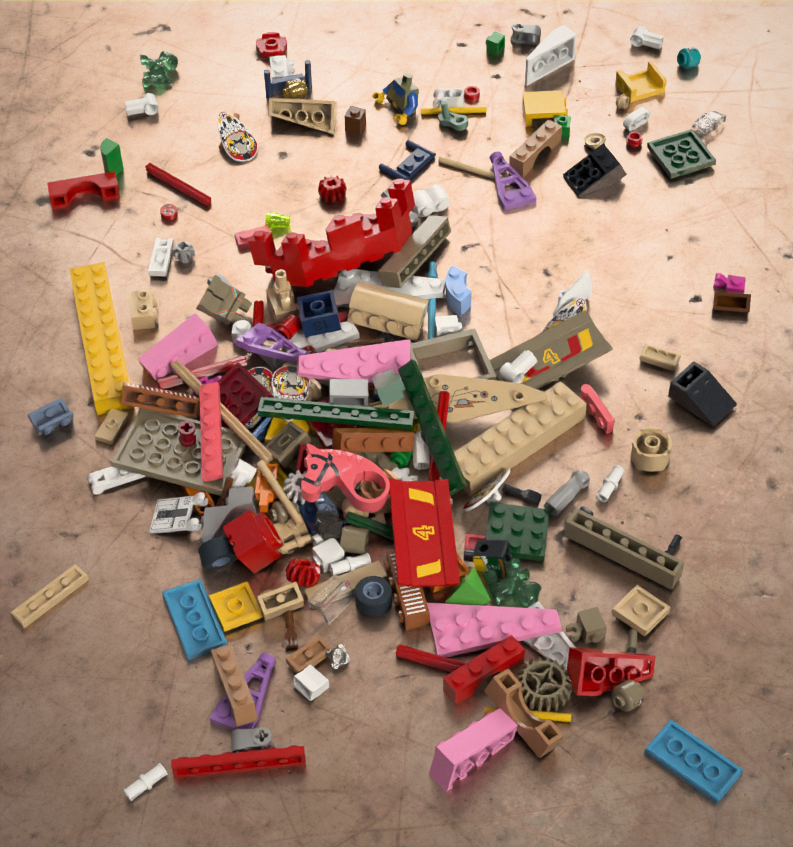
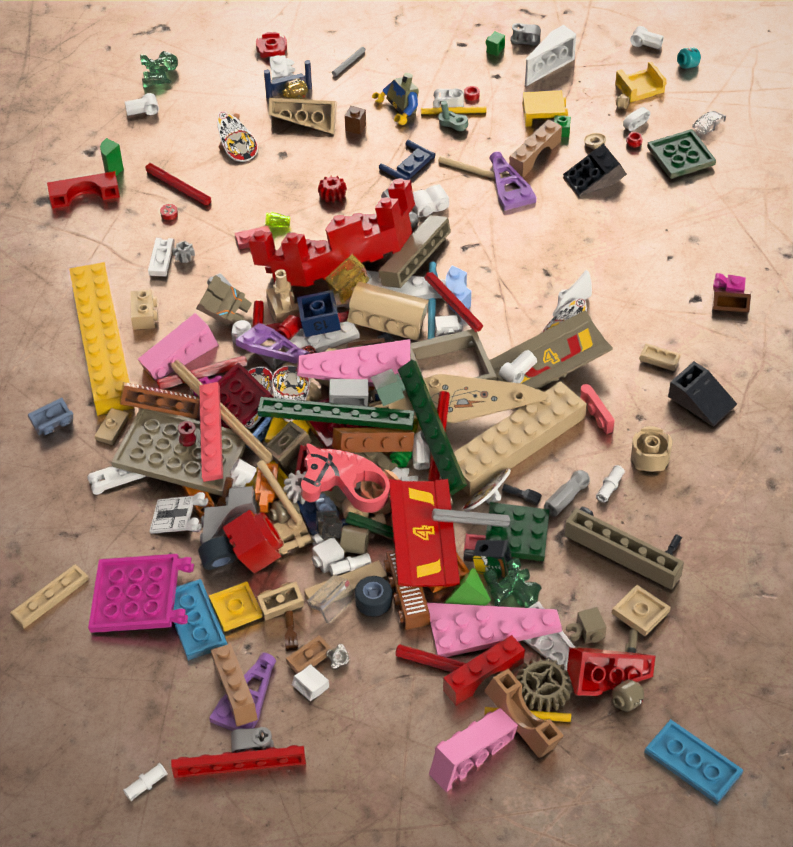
red gear [286,558,321,588] -> none
none -> dark pink plate [88,554,194,633]
none -> clear yellow window [325,254,369,304]
none -> light grey bar [331,46,366,77]
none -> red axle [424,272,483,332]
none -> light grey axle [432,509,510,527]

